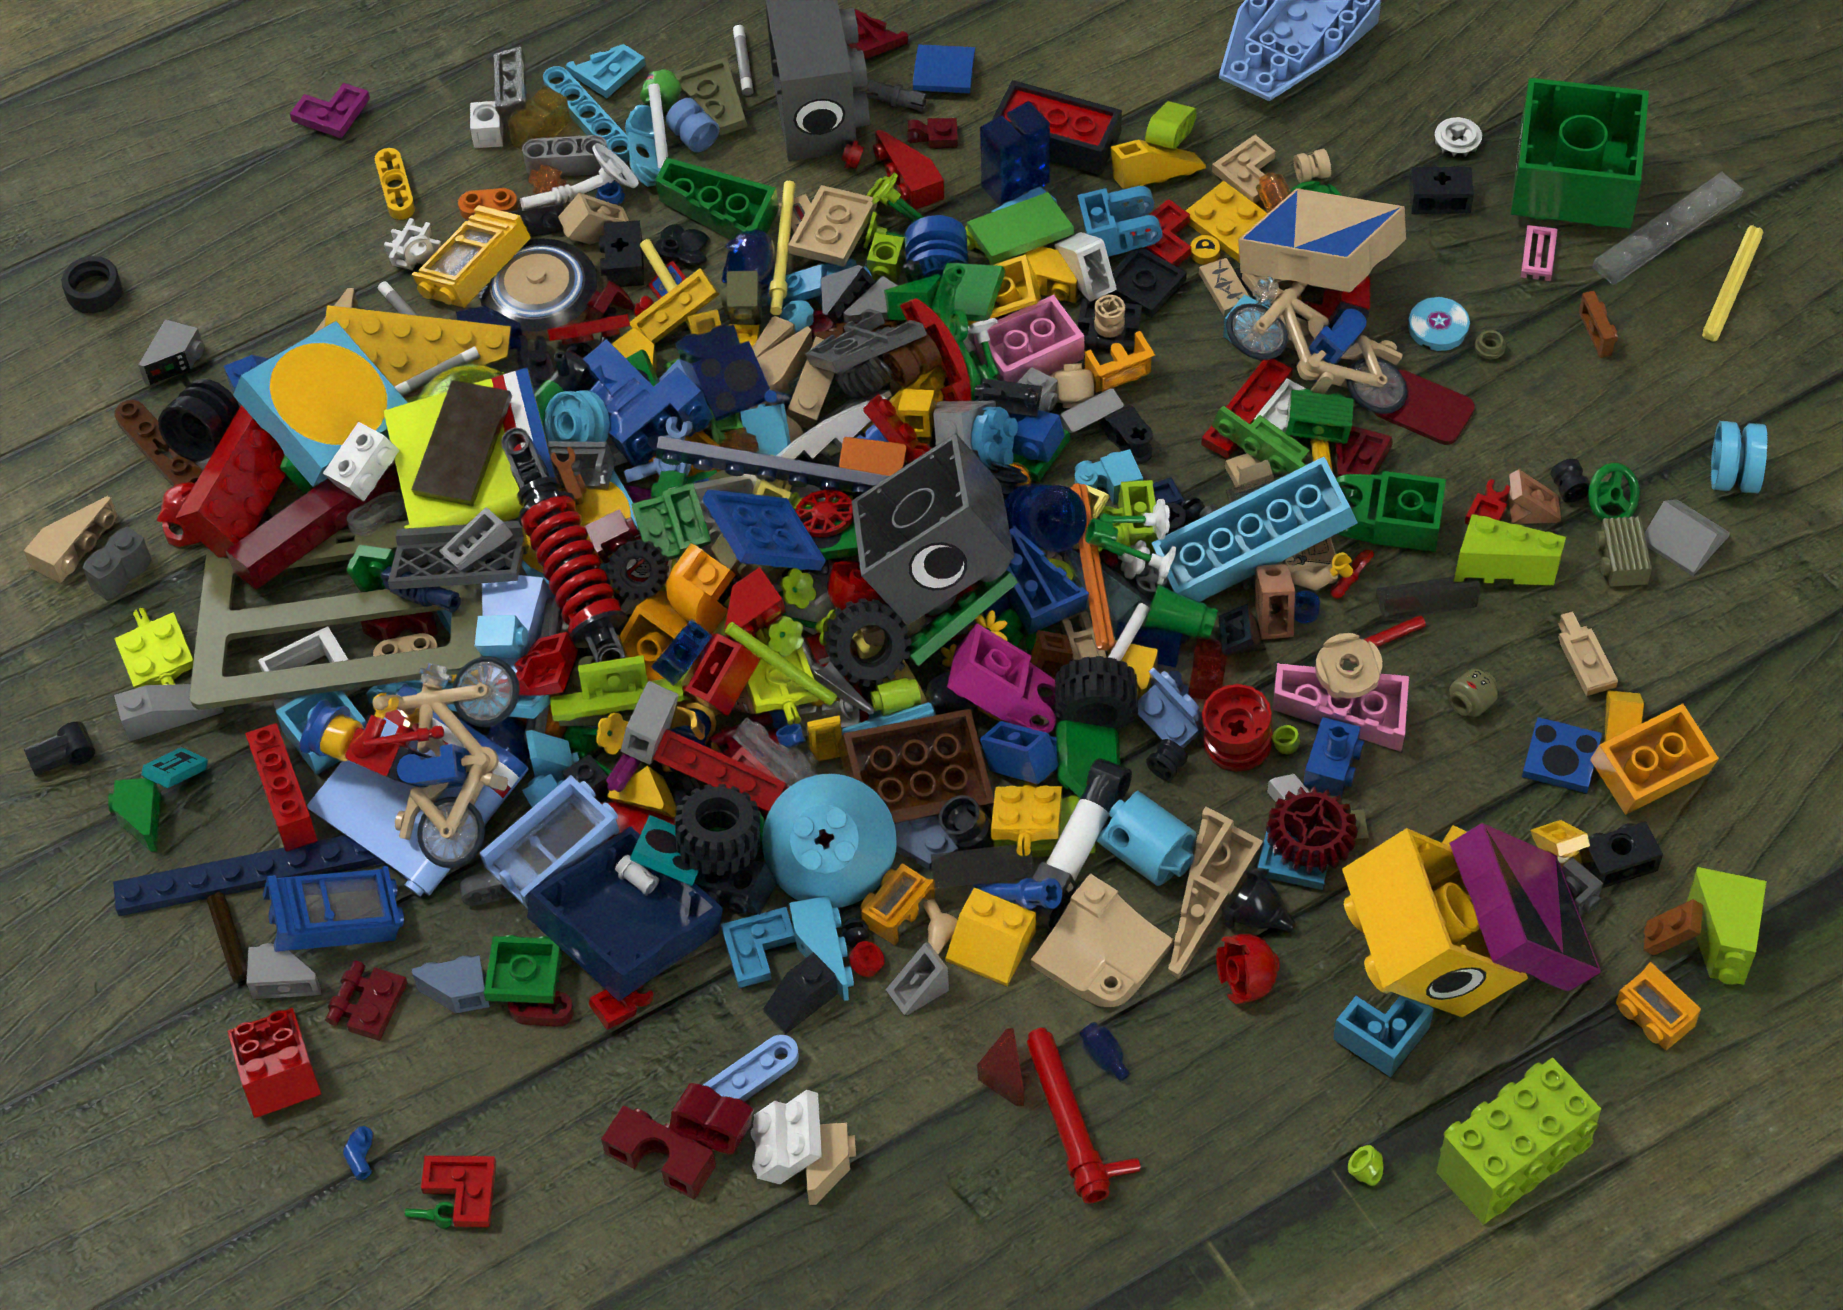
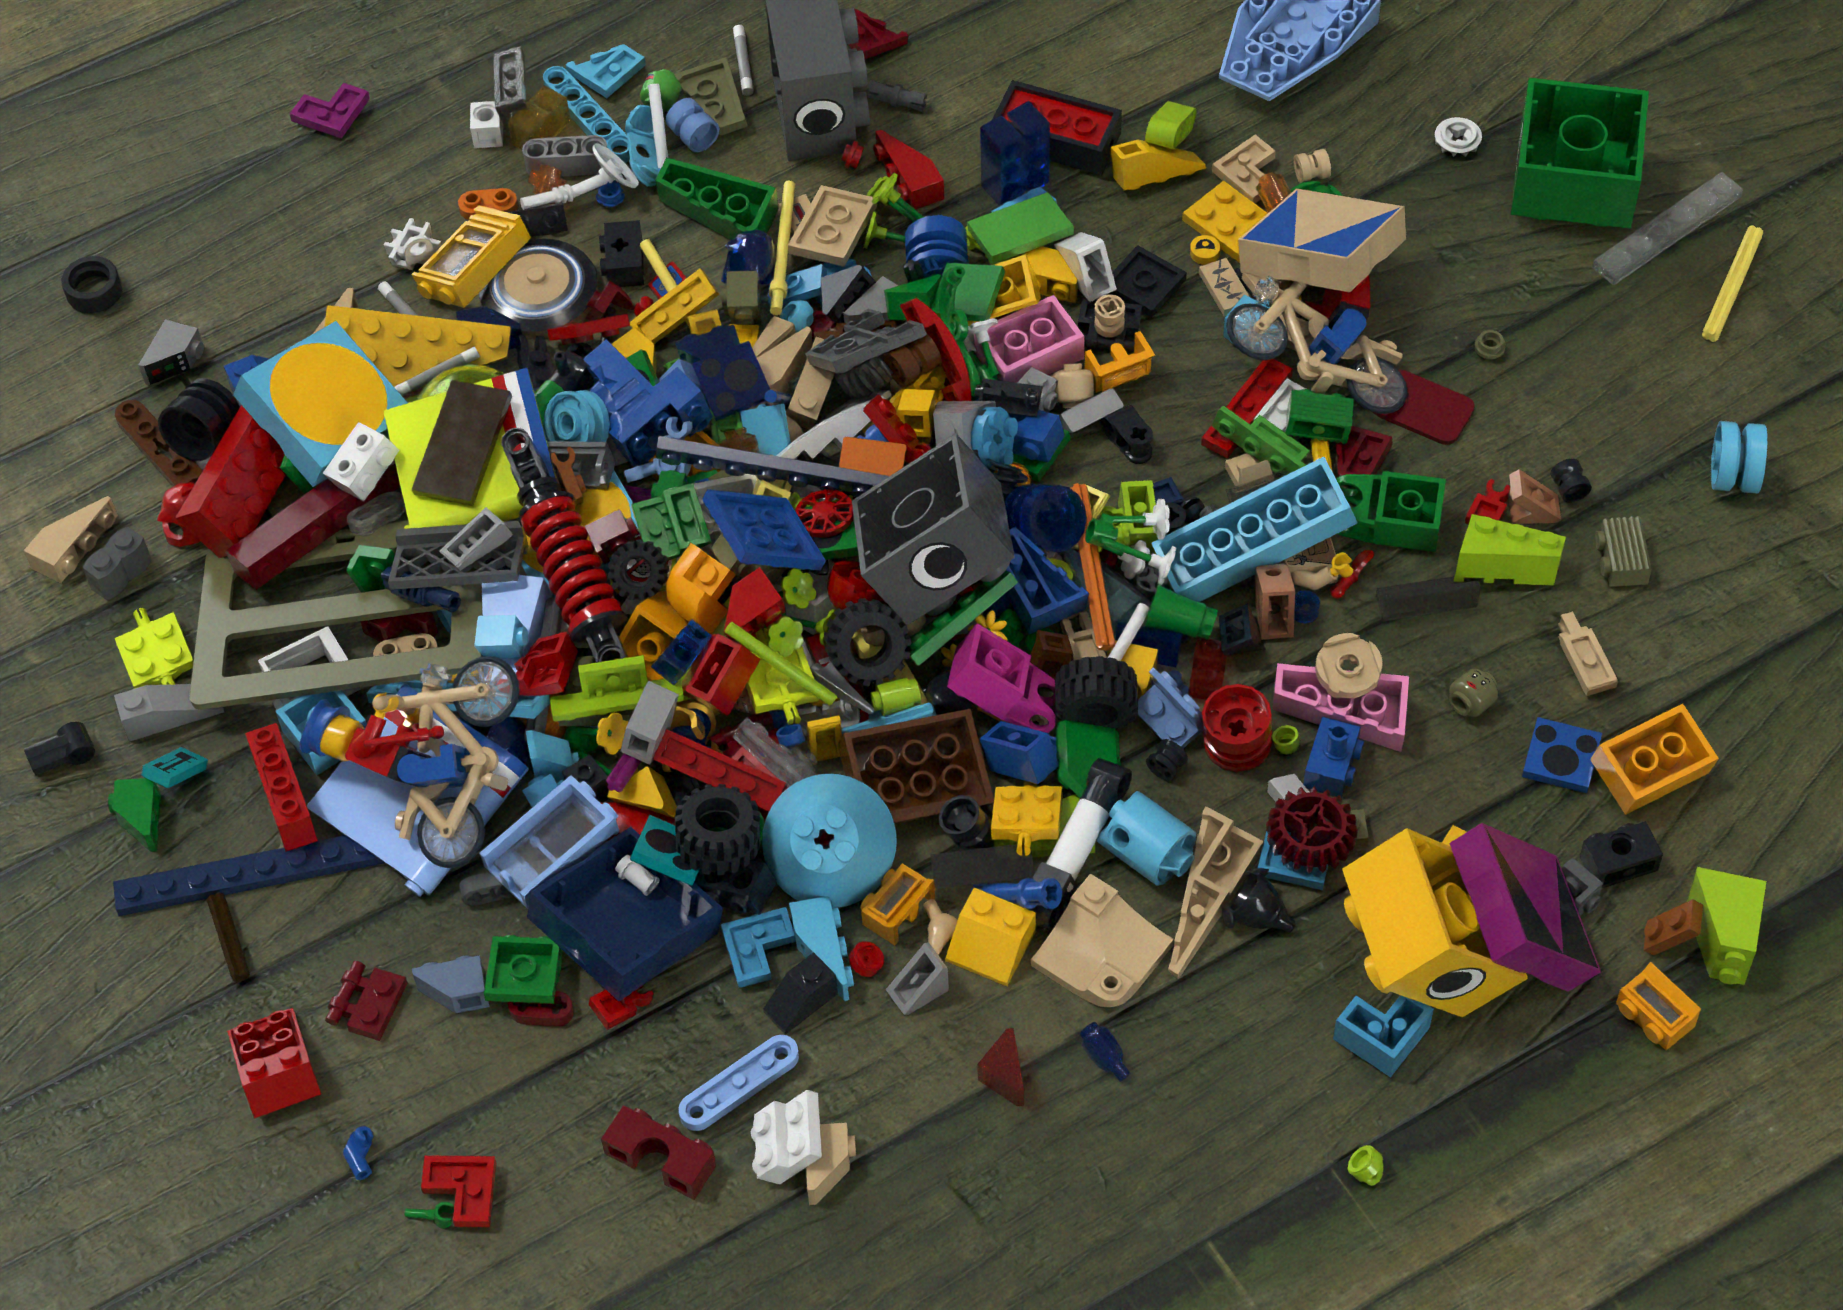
light grey slope [247,943,321,999] -> none
blue door [263,866,404,952] -> none
yellow beam [375,148,415,220] -> none
tan slope [558,193,629,245] -> none
black plate [655,224,708,265] -> none
dark red brick [669,1083,754,1154] -> none
black hinge [842,917,869,947] -> none
lime brick [867,233,905,284] -> none
sand blue wing [895,816,958,870] -> none
dark red plate [907,118,958,148] -> none
blue slope [913,44,975,93] -> none
red cylinder [1027,1028,1141,1203] -> none
medium azure brick [1075,449,1143,505] -> none
dark azure brick [1077,186,1163,257] -> none
red plate [1131,199,1192,267] -> none
red cylinder [1216,934,1280,1004] -> none
red piece [1363,615,1426,647] -> none
medium azure tile [1408,297,1470,351] -> none
black brick [1409,166,1474,214] -> none
lime brick [1436,1057,1601,1225] -> none
bright pink tile [1521,225,1557,281] -> none
yellow slope [1530,820,1590,868] -> none
dark orange plate [1579,291,1618,358] -> none
green piece [1588,462,1640,522] -> none
yellow slope [1605,690,1644,742] -> none
light grey slope [1644,500,1730,576] -> none

